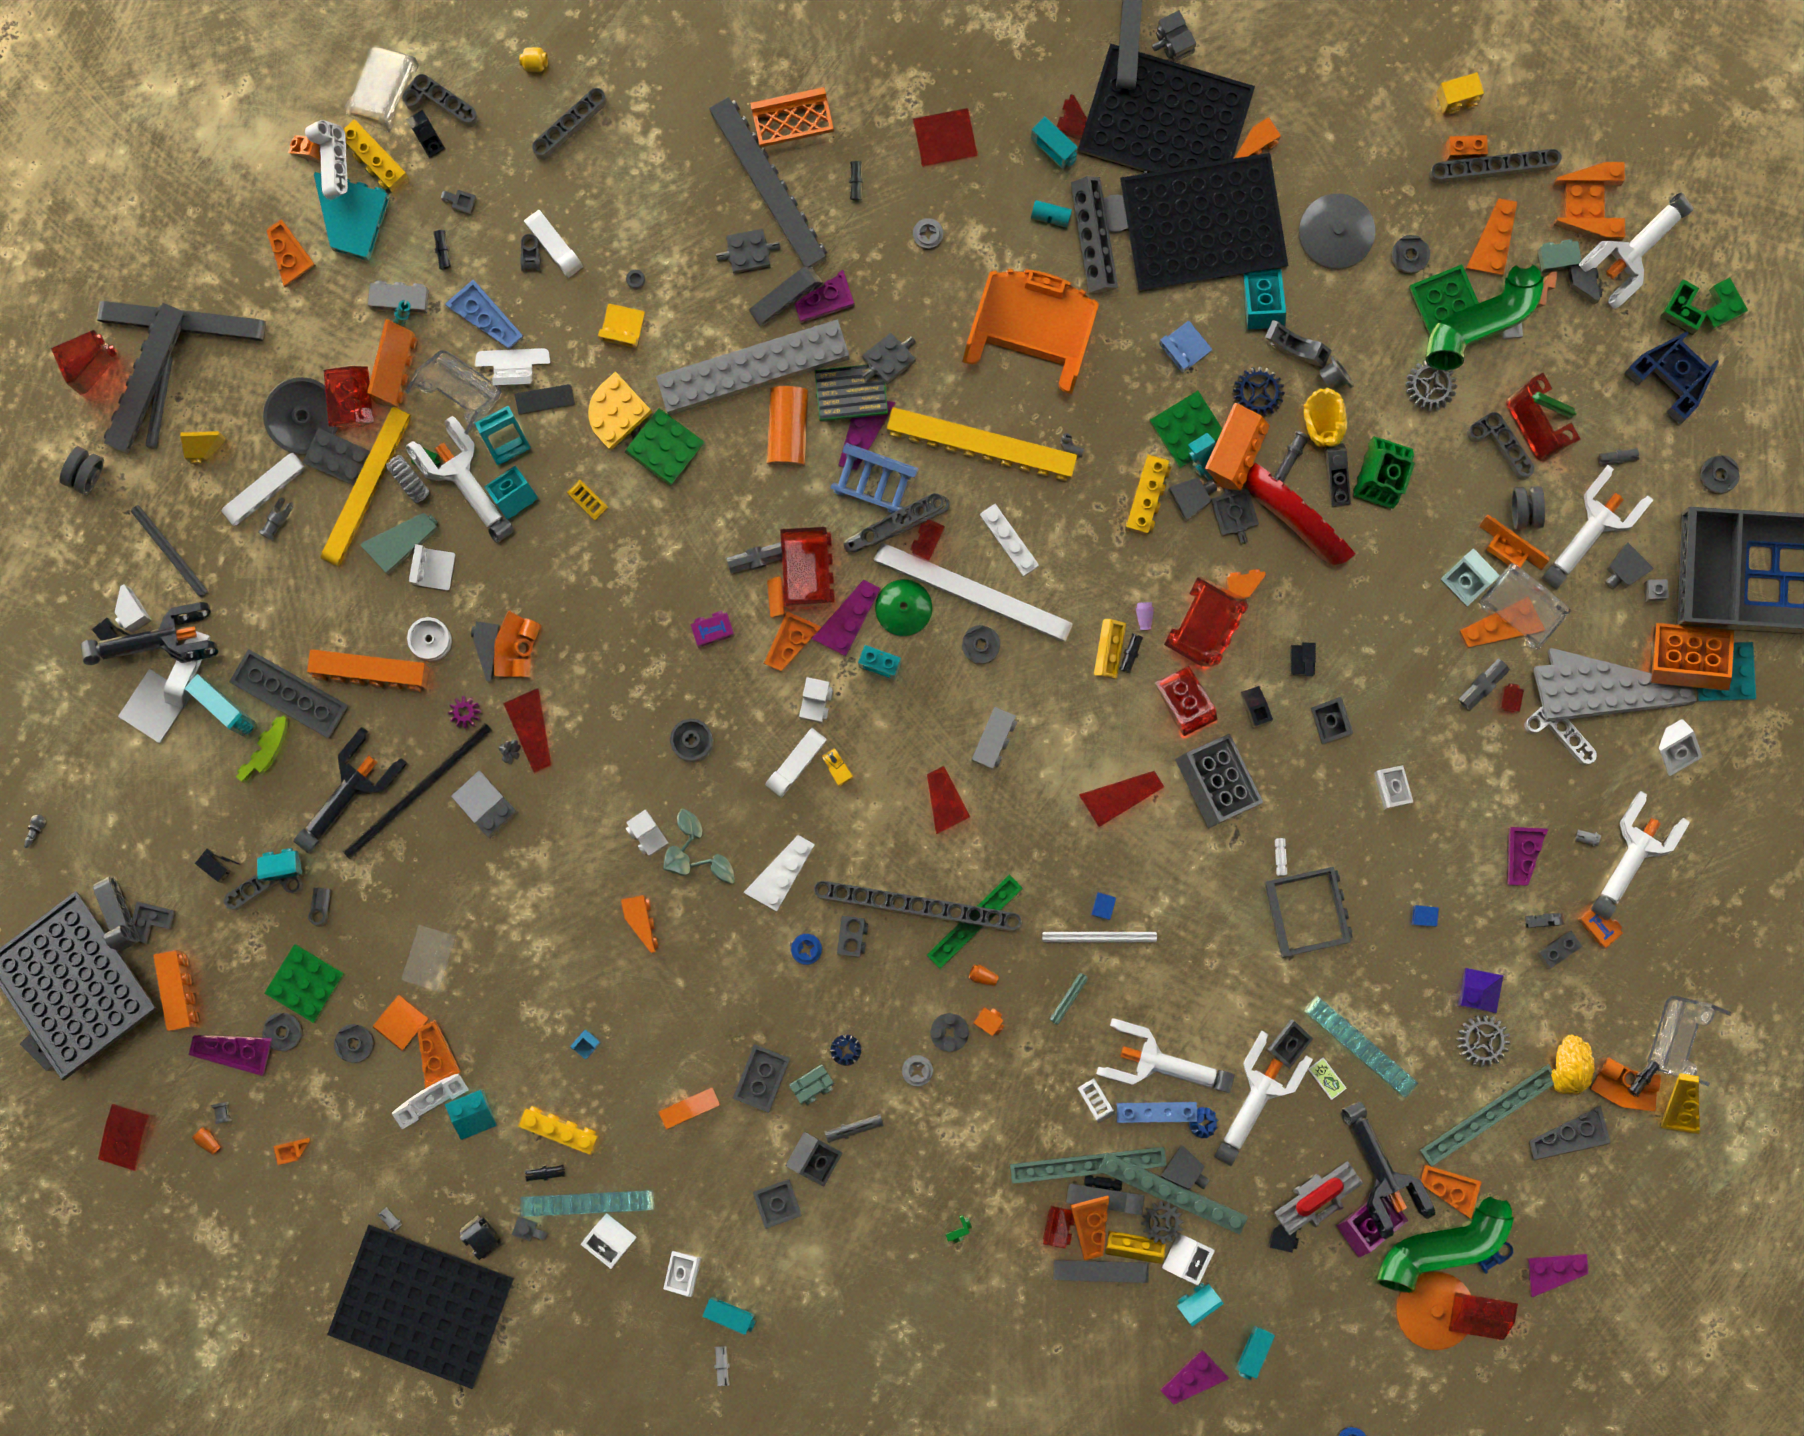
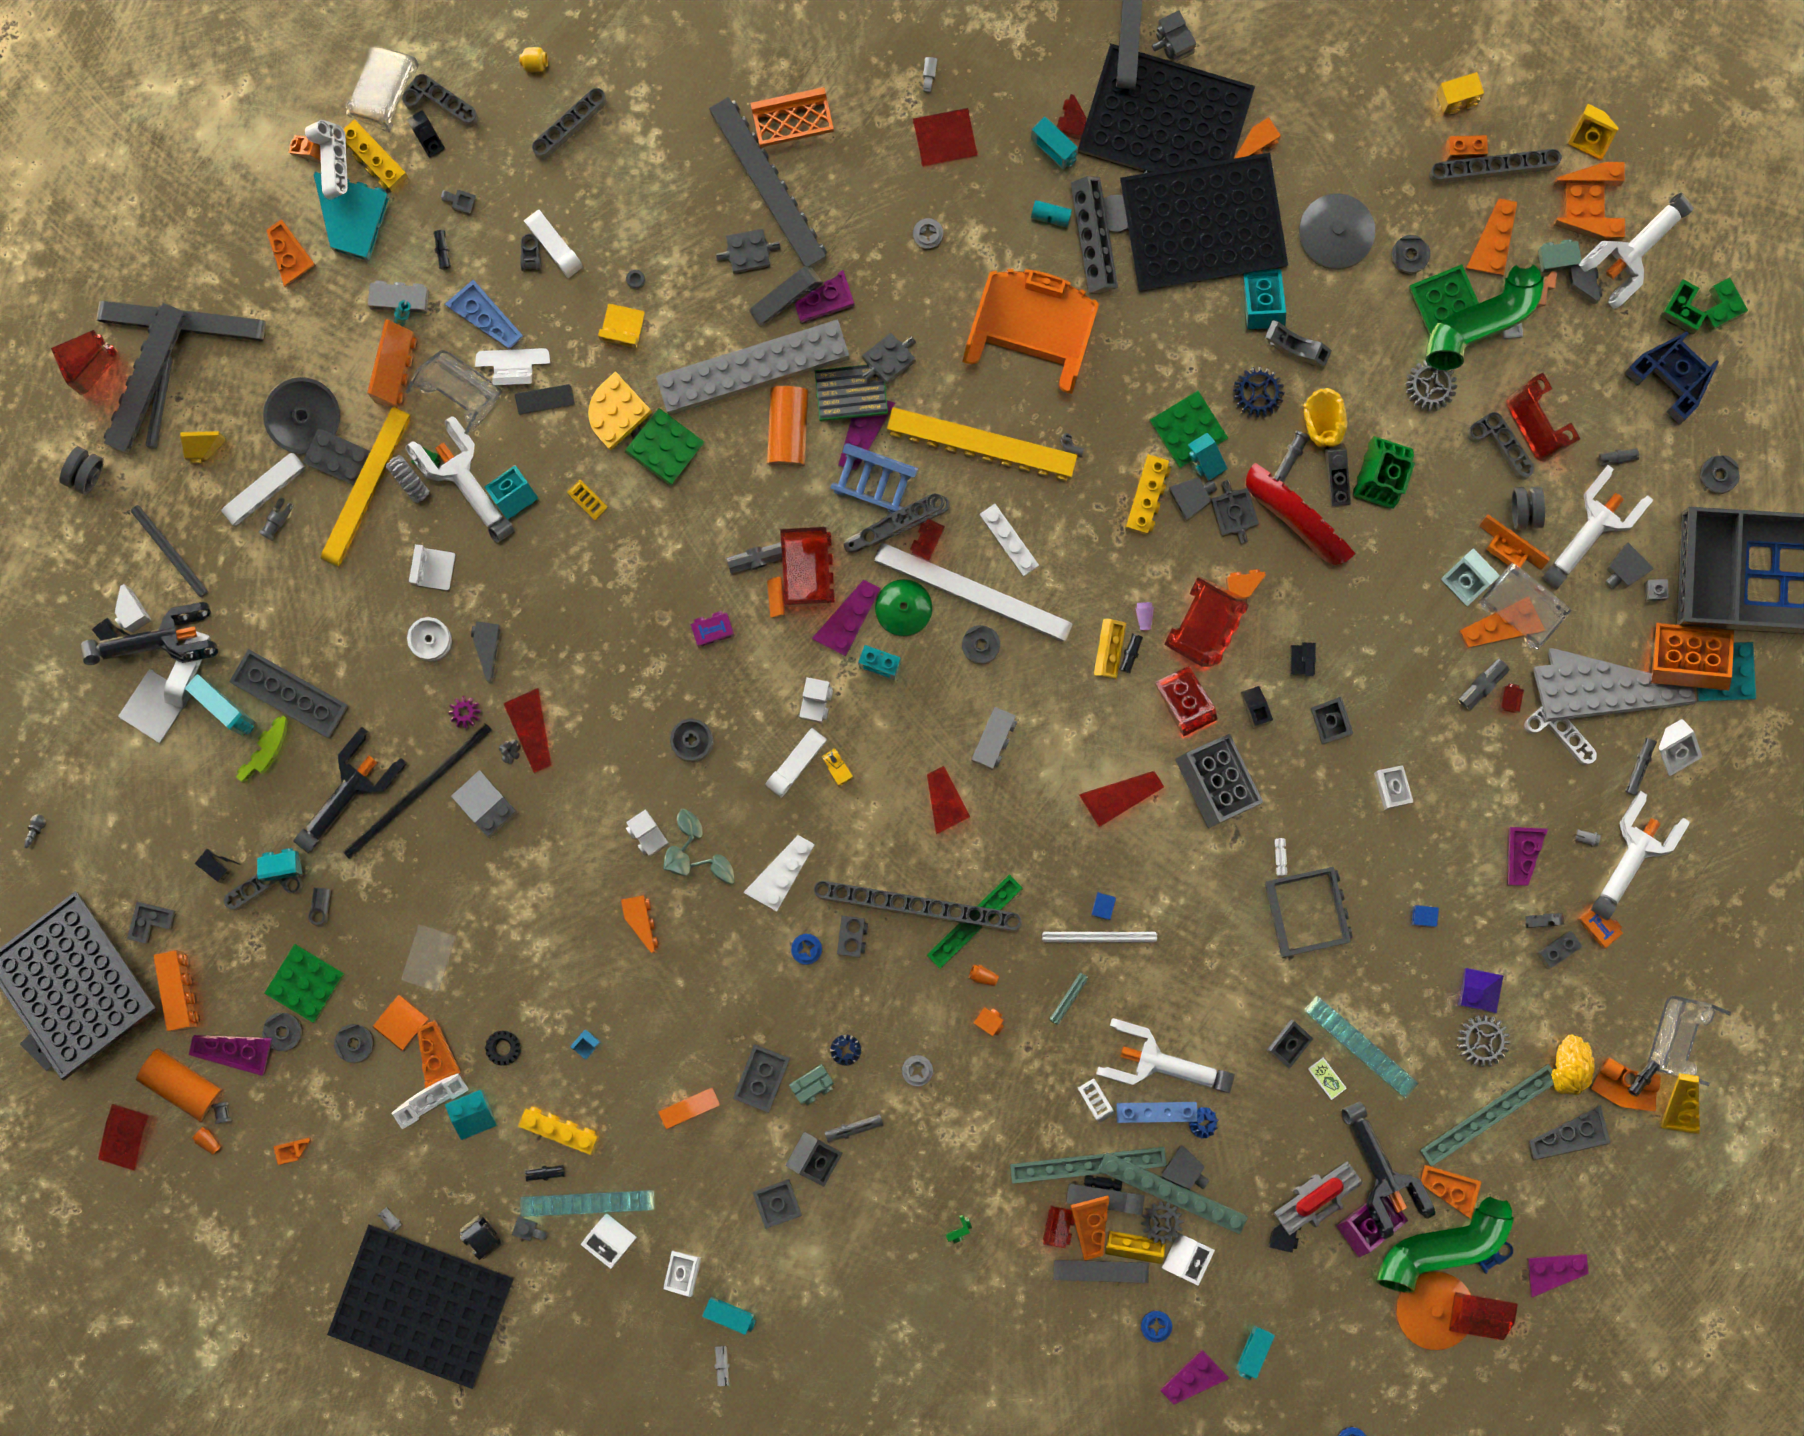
dark grey beam [93,876,139,951] -> none
orange brick [307,649,429,692] -> none
clear red slope [323,366,373,427] -> none
sand green slope [361,513,439,575] -> none
teal window [475,405,531,465] -> none
orange panel [494,611,541,677] -> none
orange wing [763,611,821,672] -> none
pearl dark grey pin [849,161,864,201] -> none
dark grey plate [930,1013,969,1052] -> none
medium blue bracket [1159,321,1212,373] -> none
slope [1176,1282,1224,1327] -> none
orange slope [1205,403,1270,491] -> none
white piece [1214,1031,1313,1166] -> none
dark grey piece [1319,355,1354,392] -> none
green axle [1532,392,1577,418] -> none
none -> orange brick [136,1048,222,1122]
none -> black tyre [485,1031,521,1065]
none -> light grey bar [923,57,937,92]
none -> blue gear [1141,1311,1172,1342]
none -> yellow slope [1568,104,1619,160]
none -> dark grey pin [1625,738,1657,796]

